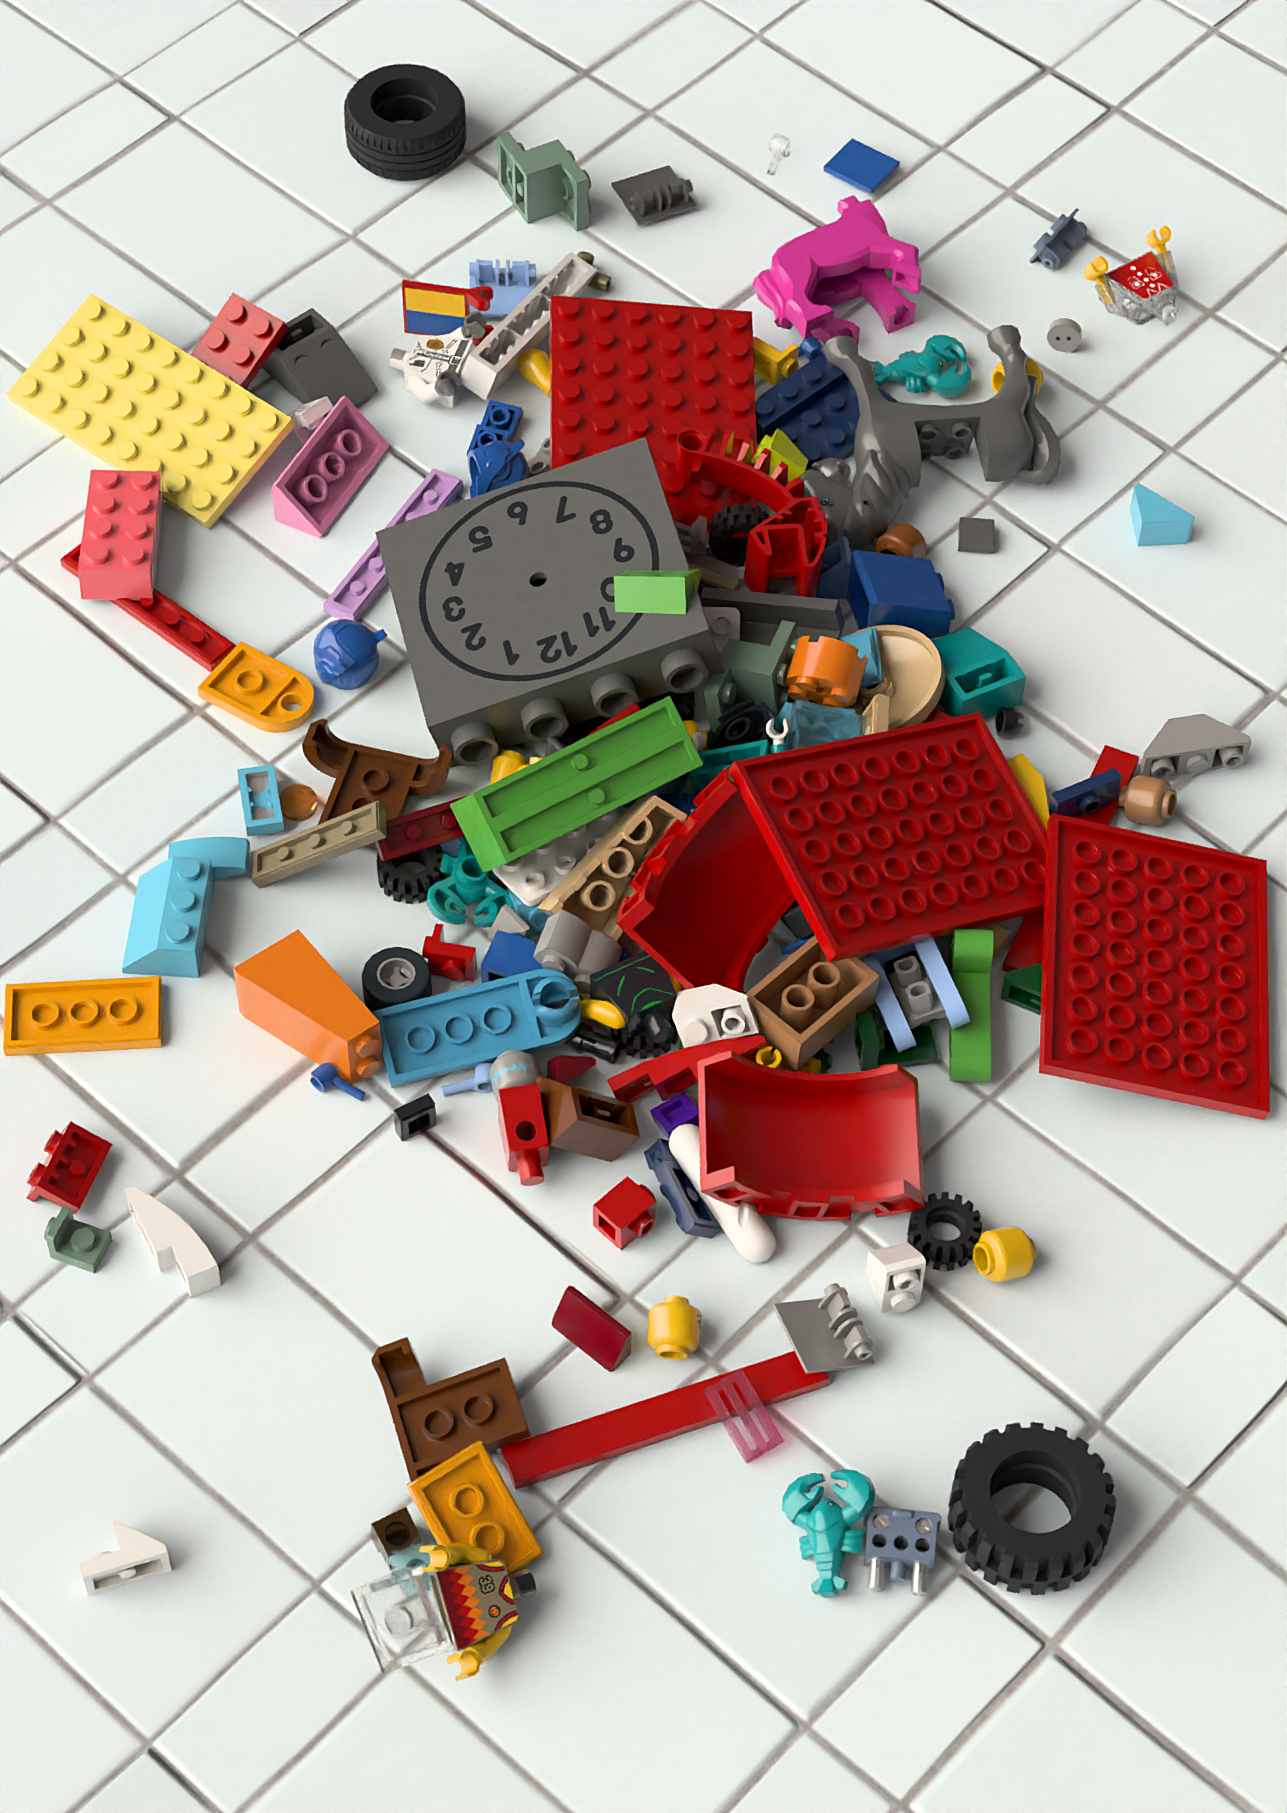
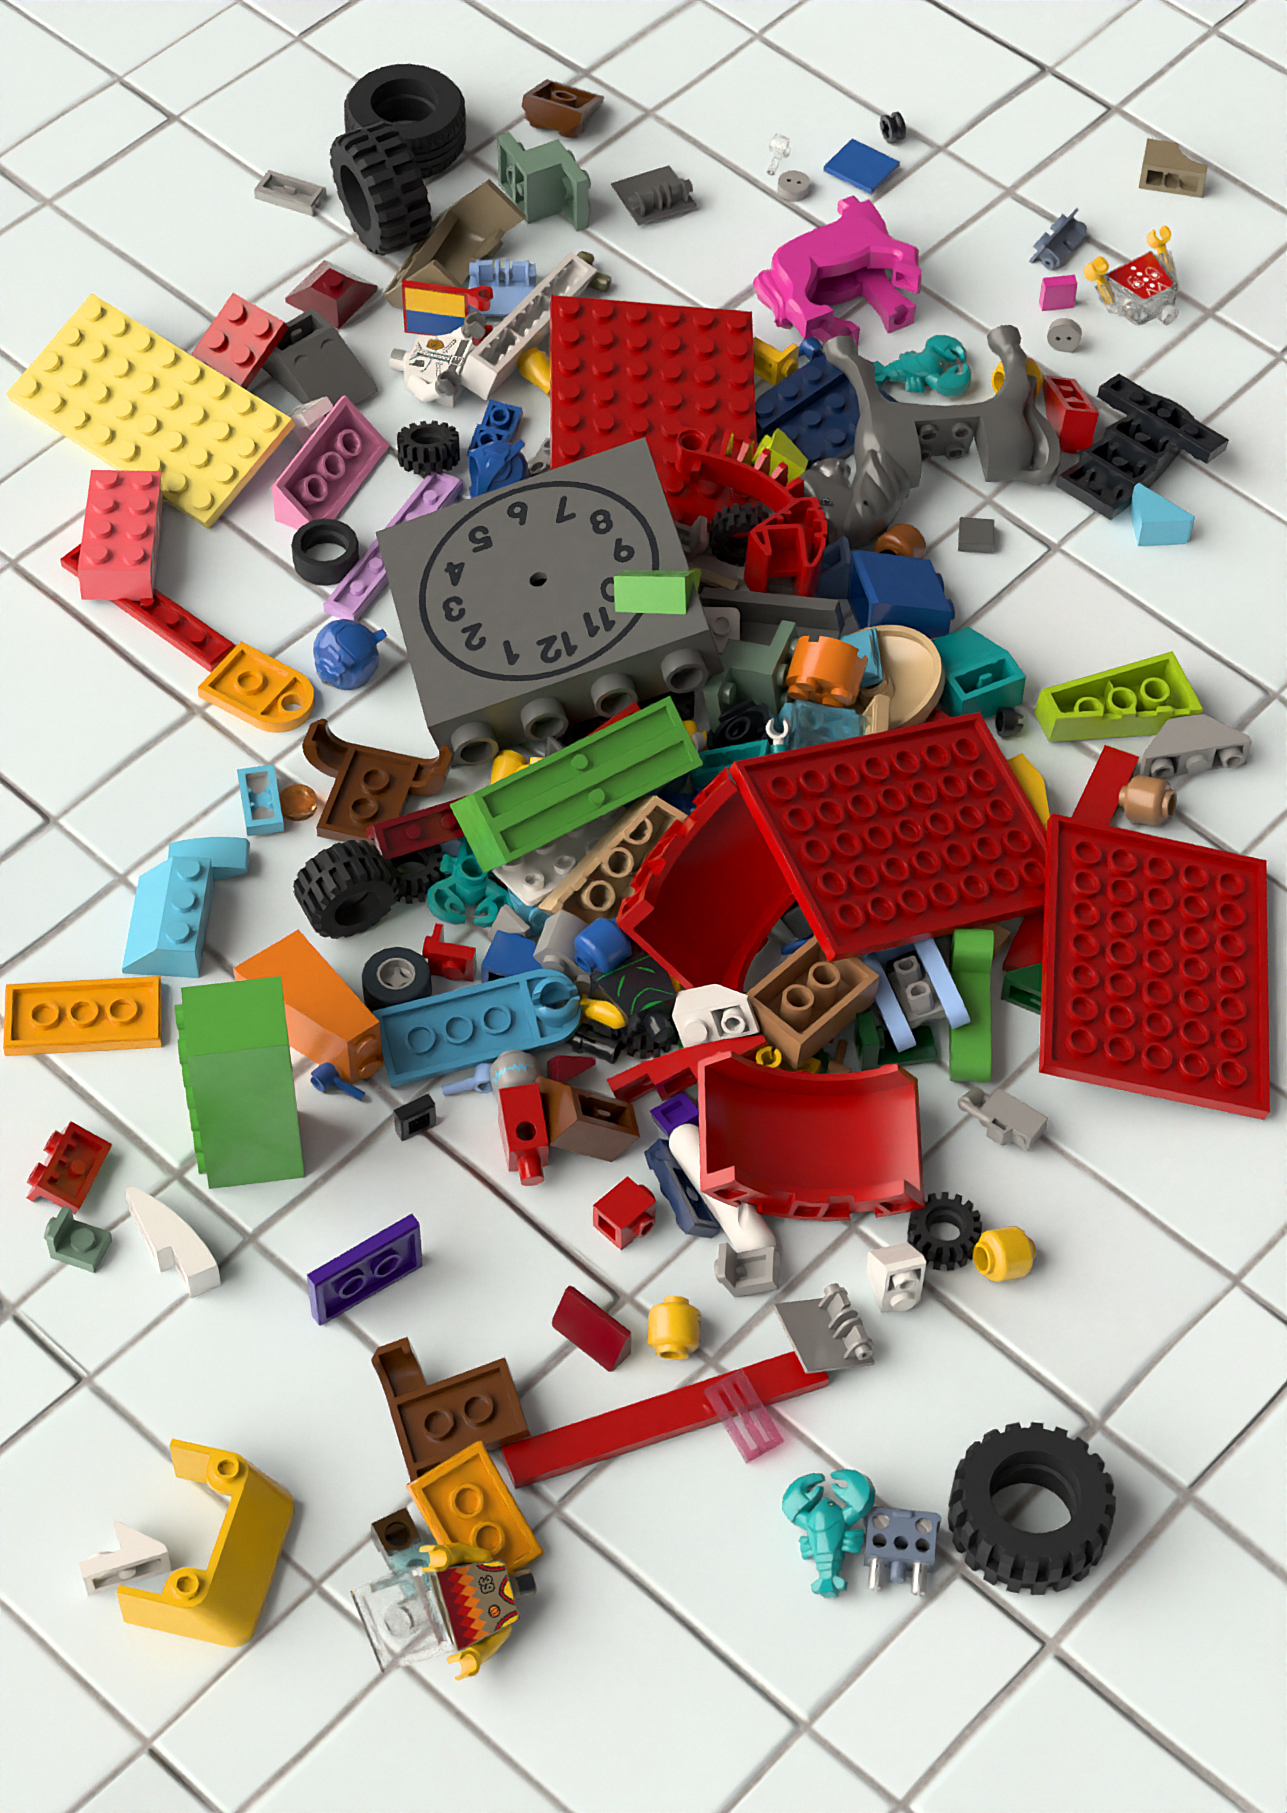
dark tan tile [252,800,387,888] -> none
dark blue plate [1049,768,1122,818] -> none
none -> yellow windscreen [116,1438,295,1647]
none -> bright green brick [174,976,305,1189]
none -> light grey tile [254,170,327,217]
none -> dark red slope [285,260,378,329]
none -> black tyre [291,518,360,586]
none -> black tyre [293,840,399,939]
none -> dark purple tile [306,1213,423,1326]
none -> black tyre [330,121,432,256]
none -> dark tan windscreen [382,179,526,309]
none -> black tyre [397,420,460,475]
none -> reddish brown slope [522,79,604,138]
none -> blue head [574,918,632,973]
none -> light grey bracket [714,1243,781,1297]
none -> light grey tile [777,170,810,201]
none -> medium nougat hand [828,1039,852,1074]
none -> black bush [880,111,906,143]
none -> light grey piece [958,1087,1048,1152]
none -> lime wedge [1034,651,1203,742]
none -> dark pink tile [1039,275,1078,311]
none -> red slope [1042,375,1099,454]
none -> black slope [1056,373,1229,520]
none -> dark tan arch [1138,138,1208,198]

